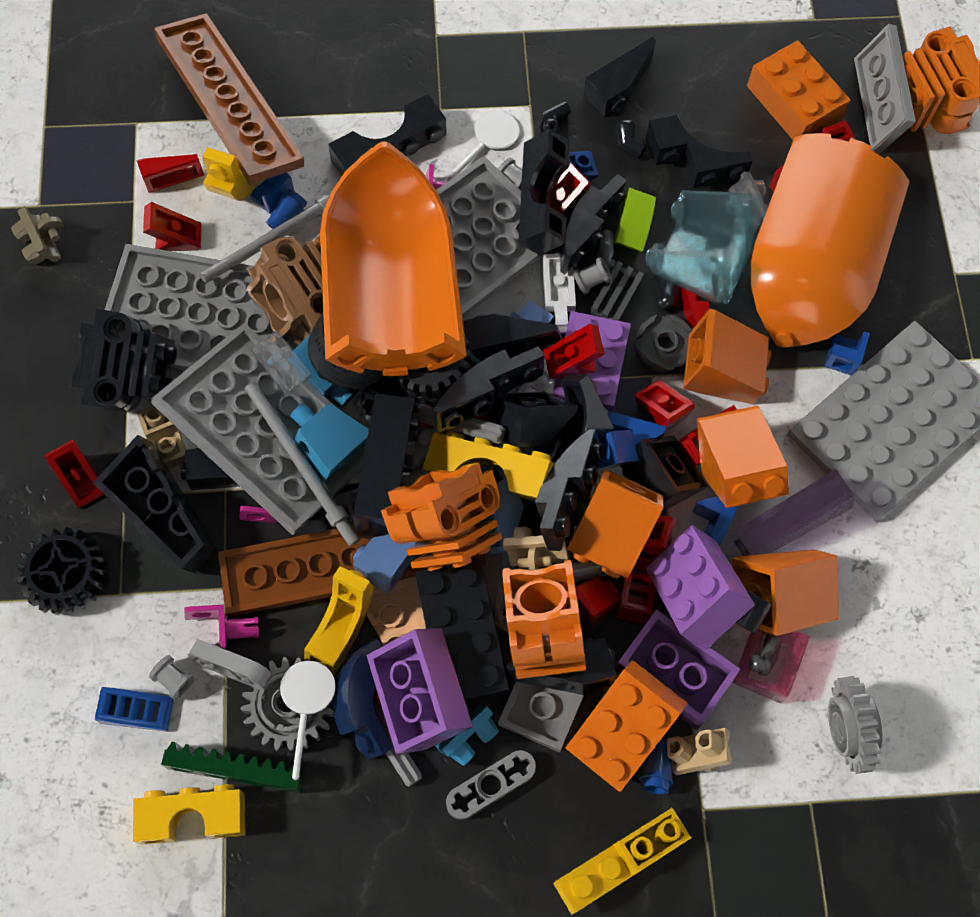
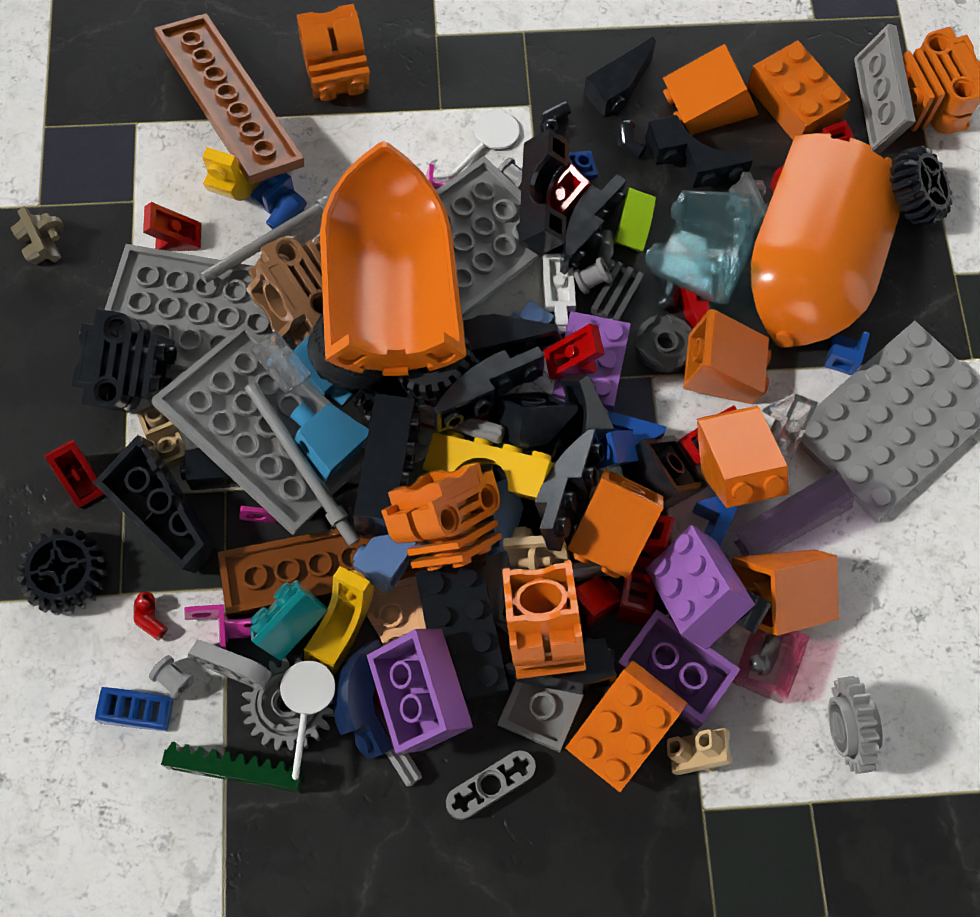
yellow arch [133,784,246,845] -> none
red slope [136,154,204,193] -> none
black arch [328,93,447,176] -> none
dark azure hips [435,704,499,765] -> none
yellow slope [553,808,691,915] -> none
red slope [634,380,695,432] -> none
blue cone [639,741,673,795] -> none
none -> red arm [133,592,168,641]
none -> teal slope [250,580,327,661]
none -> orange piece [297,3,370,101]
none -> orange slope [663,44,758,135]
none -> clear slope [762,392,818,459]
none -> black gear [889,146,953,227]

